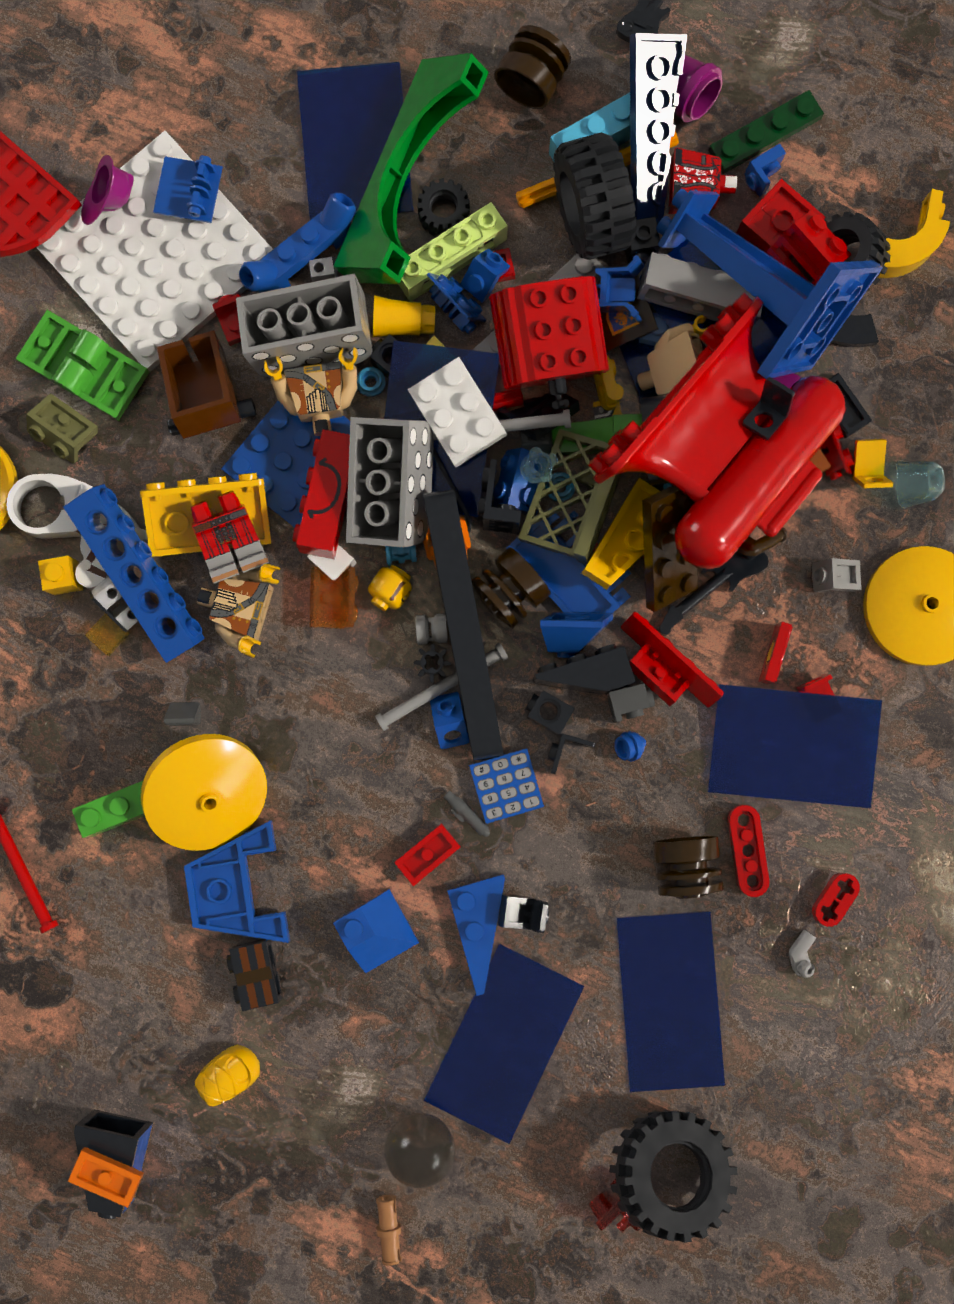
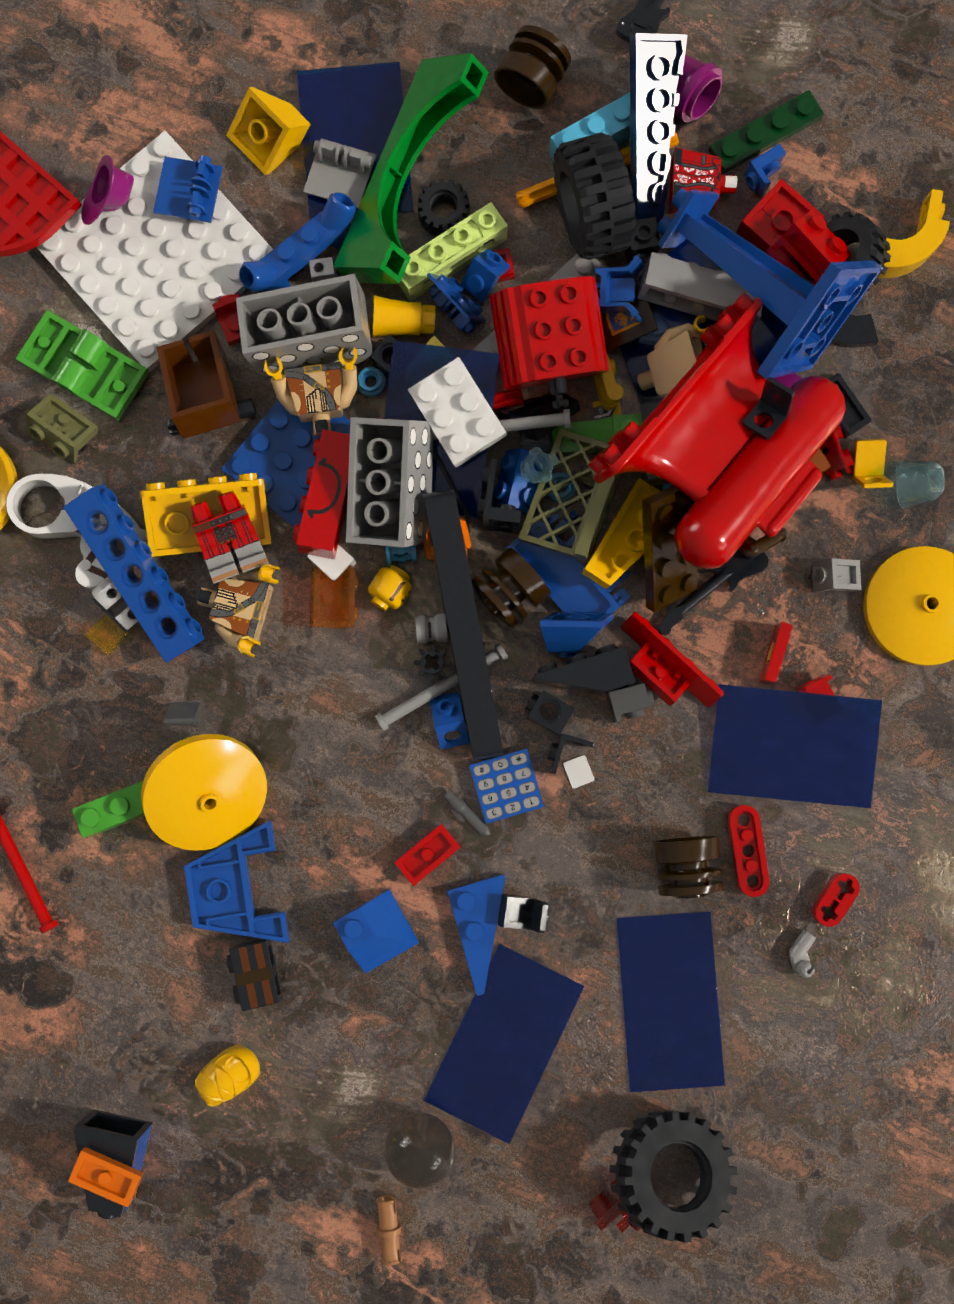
yellow brick [38,556,83,595] -> none
blue plate [615,731,646,762] -> none
none -> yellow slope [226,87,311,175]
none -> light grey hinge [303,138,376,209]
none -> white sticker [563,755,594,788]

